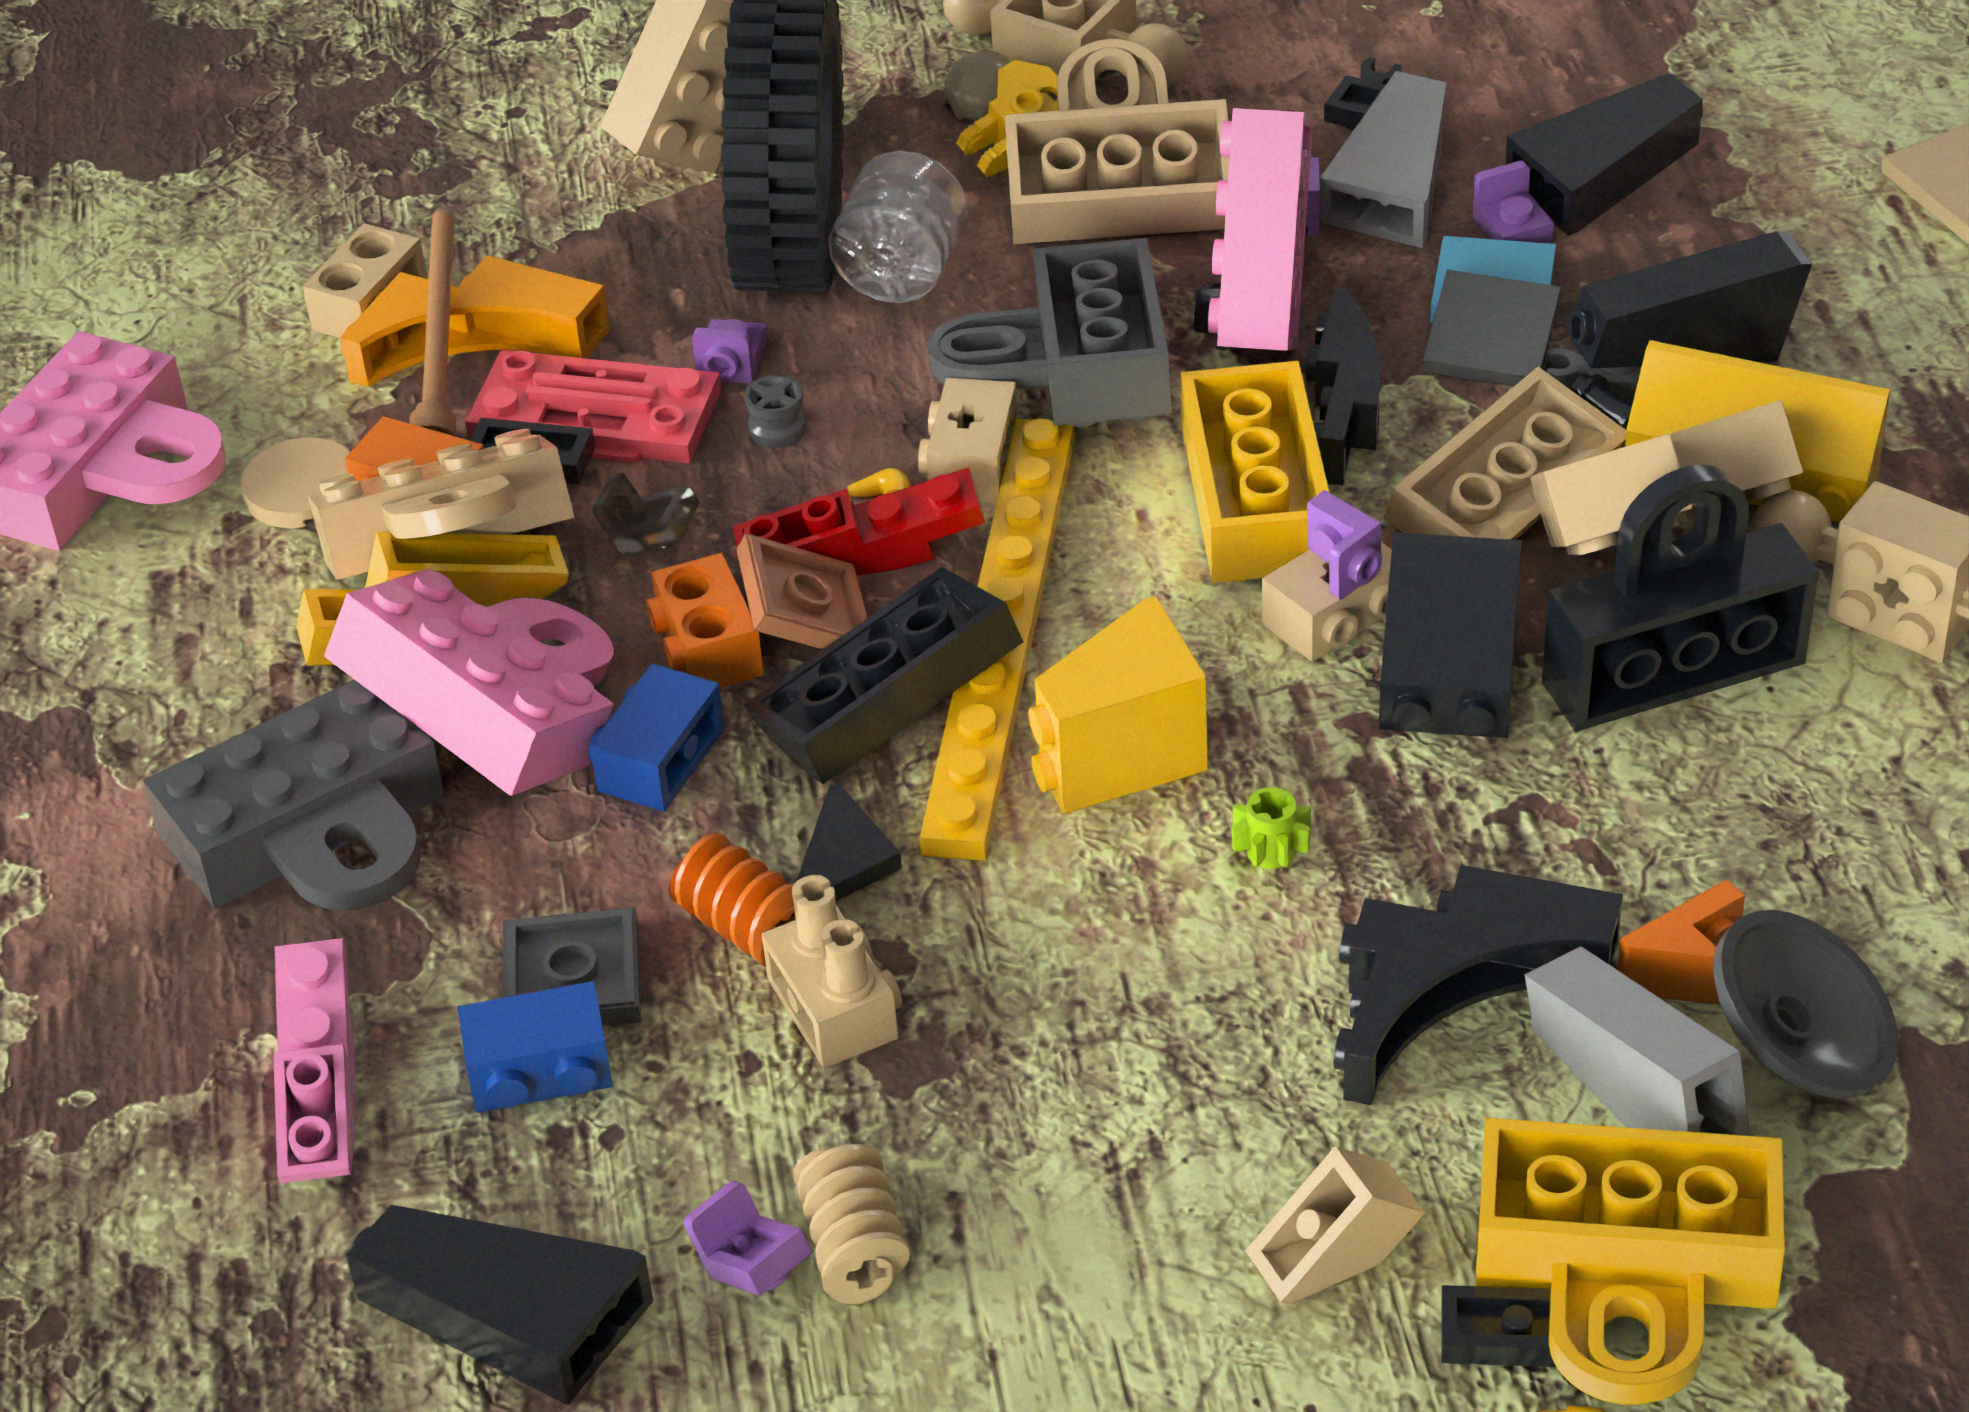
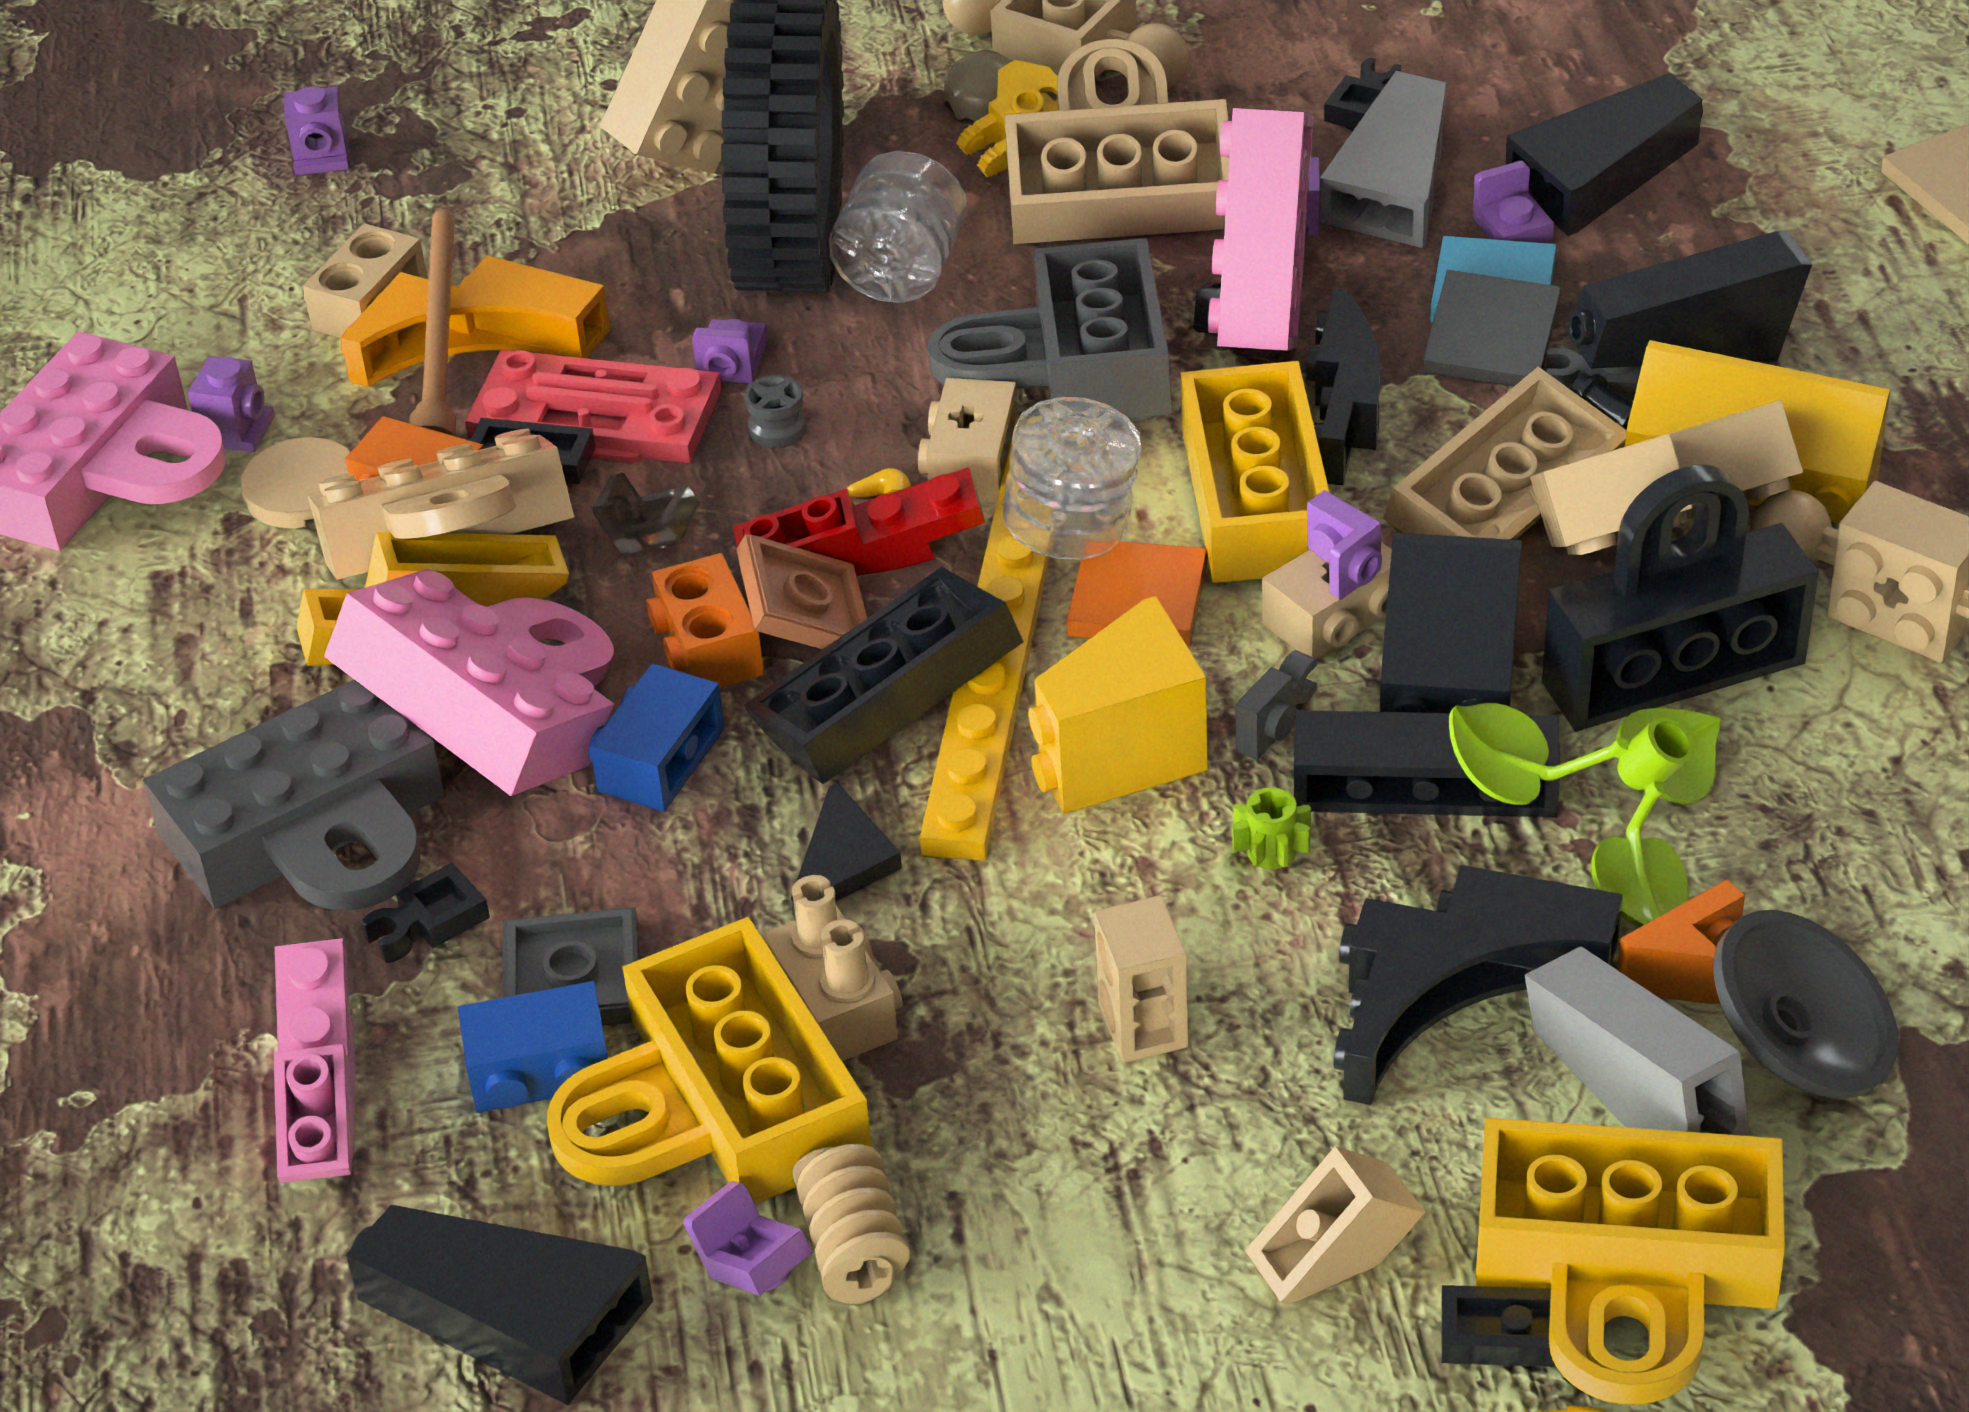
orange piece [668,833,796,966] -> none
none -> medium lavender brick [187,356,275,452]
none -> medium lavender brick [284,86,349,176]
none -> black plate [361,862,490,963]
none -> yellow brick [547,916,872,1204]
none -> clear wheel [1002,397,1142,560]
none -> orange tile [1066,539,1207,647]
none -> tan brick [1094,895,1188,1063]
none -> dark grey plate [1235,650,1317,760]
none -> black brick [1294,710,1560,818]
none -> lime plant [1449,703,1721,928]

